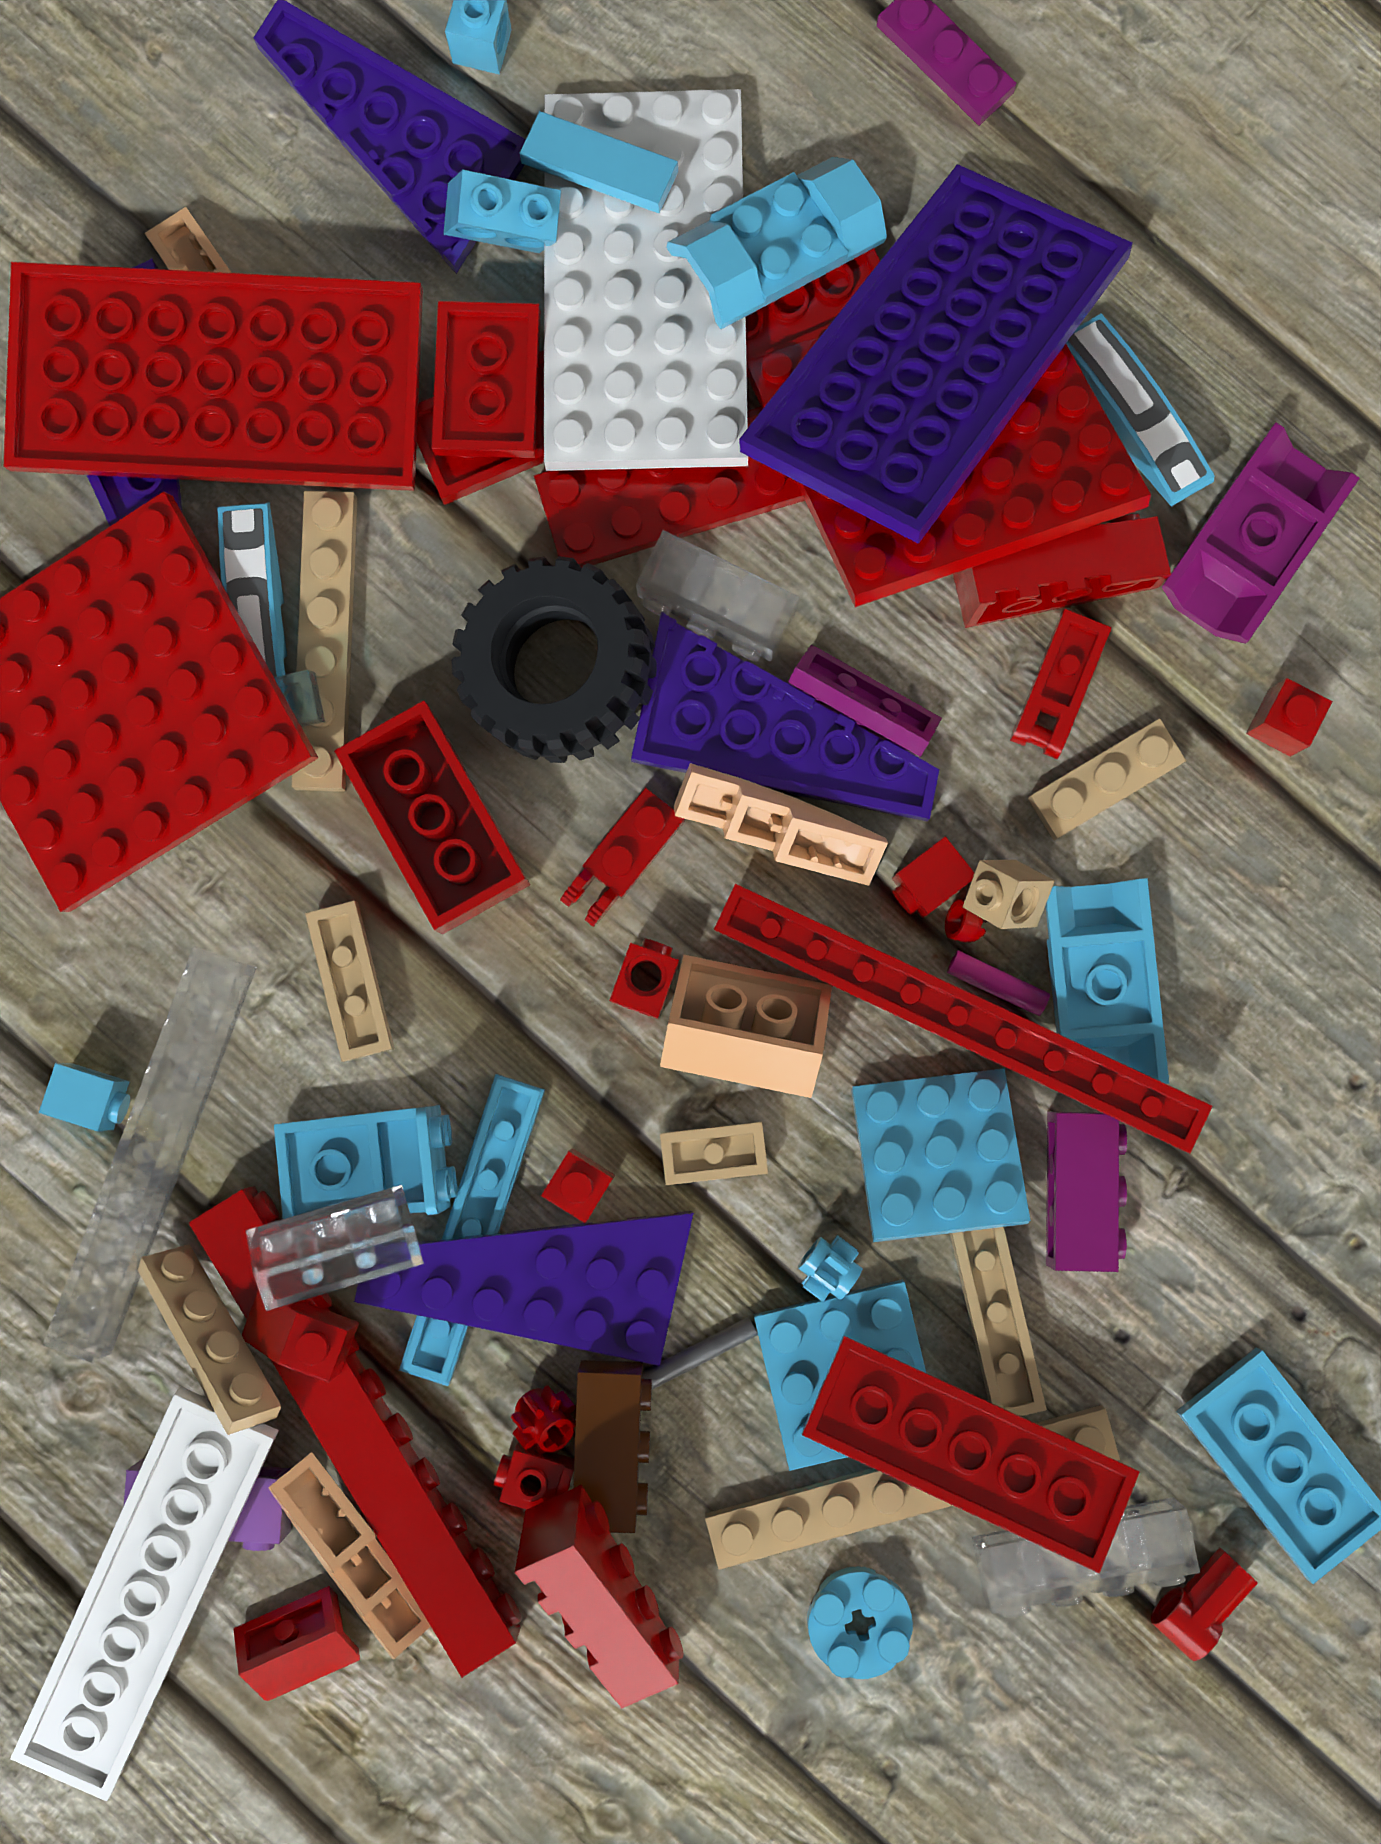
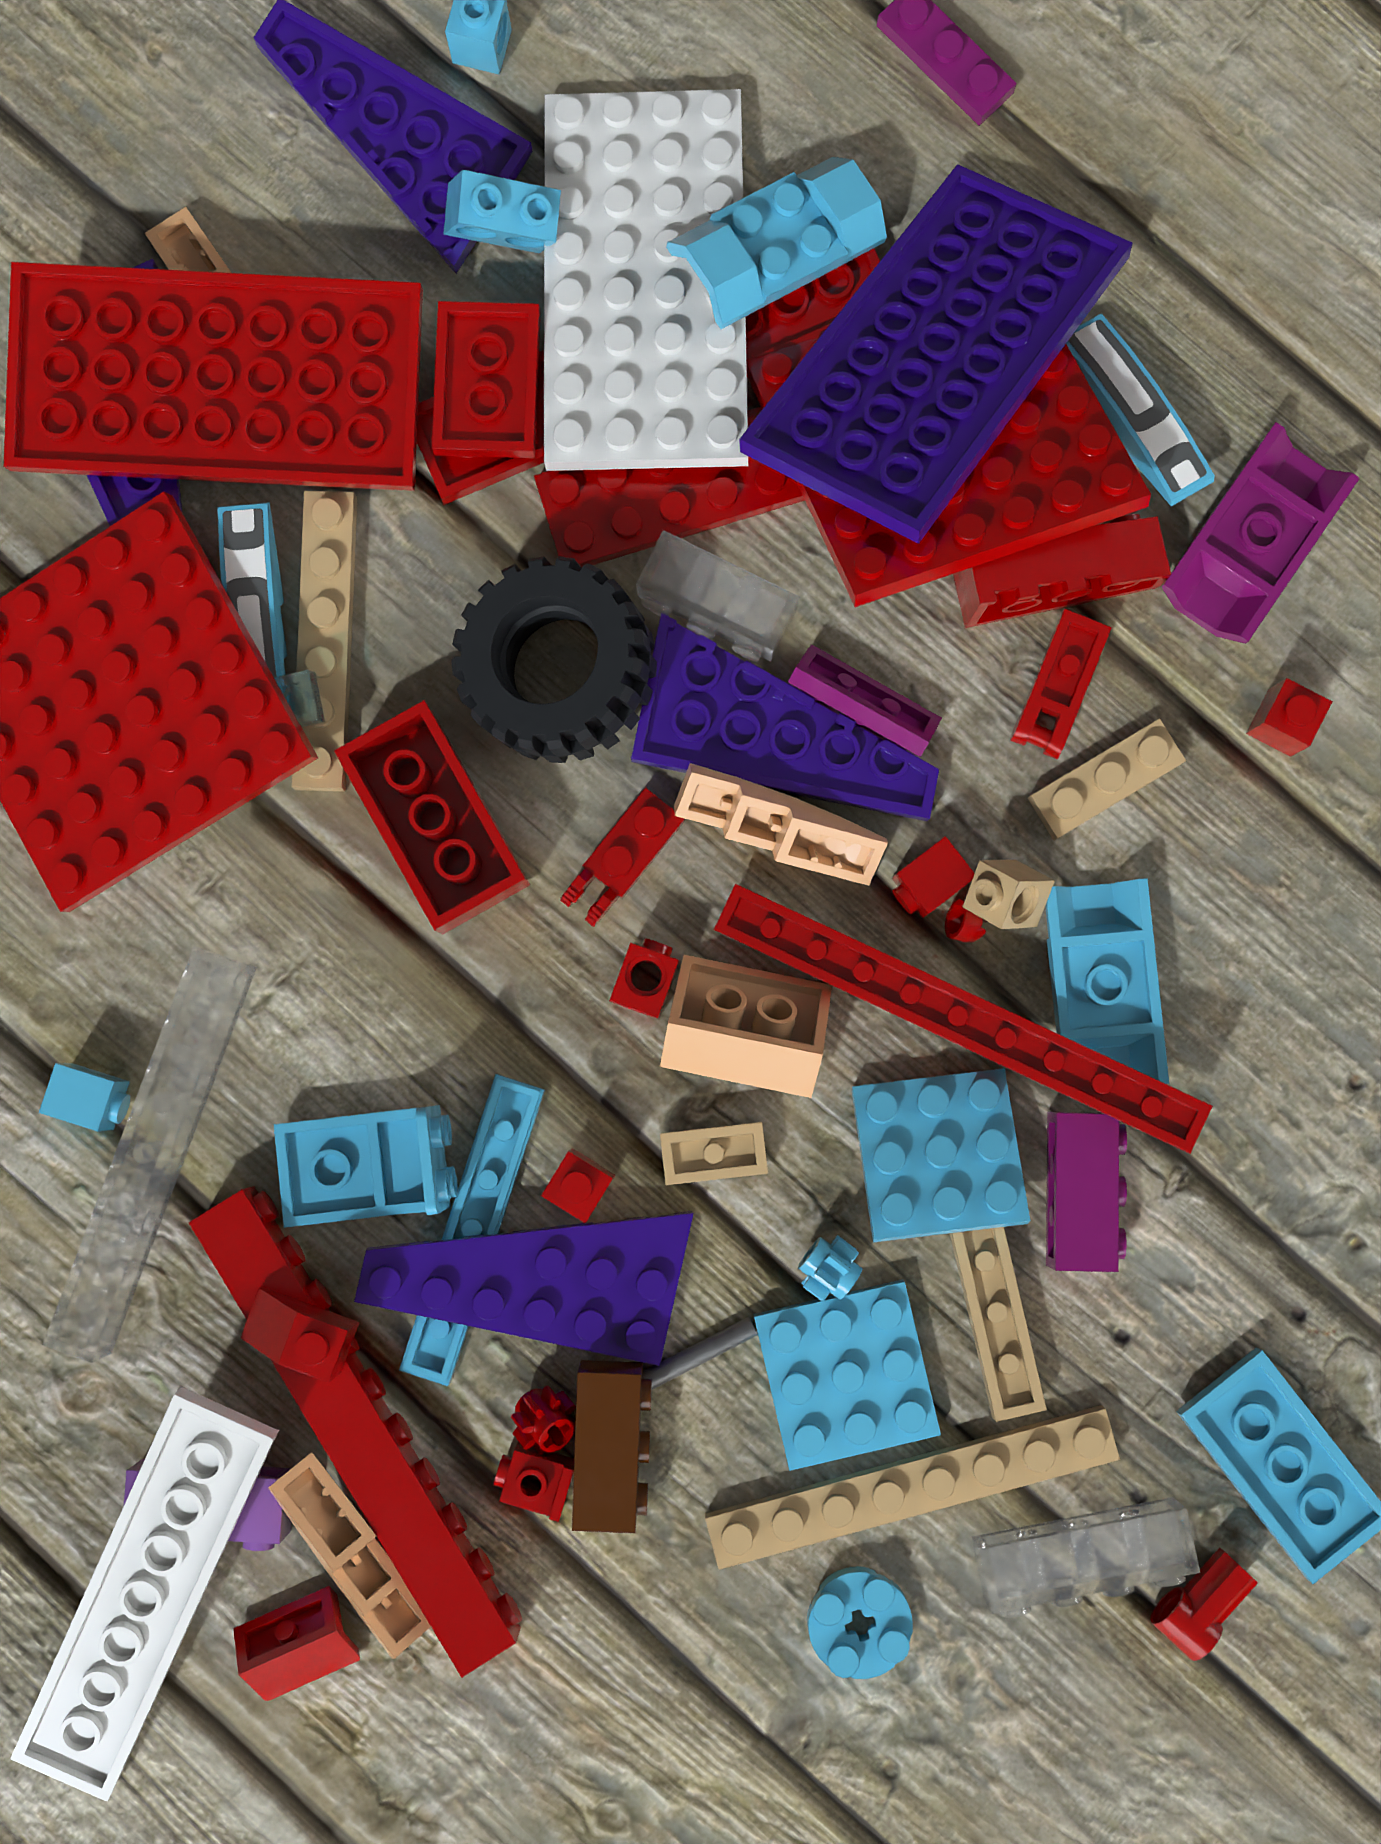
tan plate [138,1244,281,1435] -> none
clear brick [246,1185,424,1311] -> none
tan plate [305,901,395,1062] -> none
wedge [514,1485,684,1708] -> none
medium azure tile [520,111,679,213] -> none
red plate [801,1335,1140,1574] -> none
dark pink piece [947,950,1050,1016] -> none

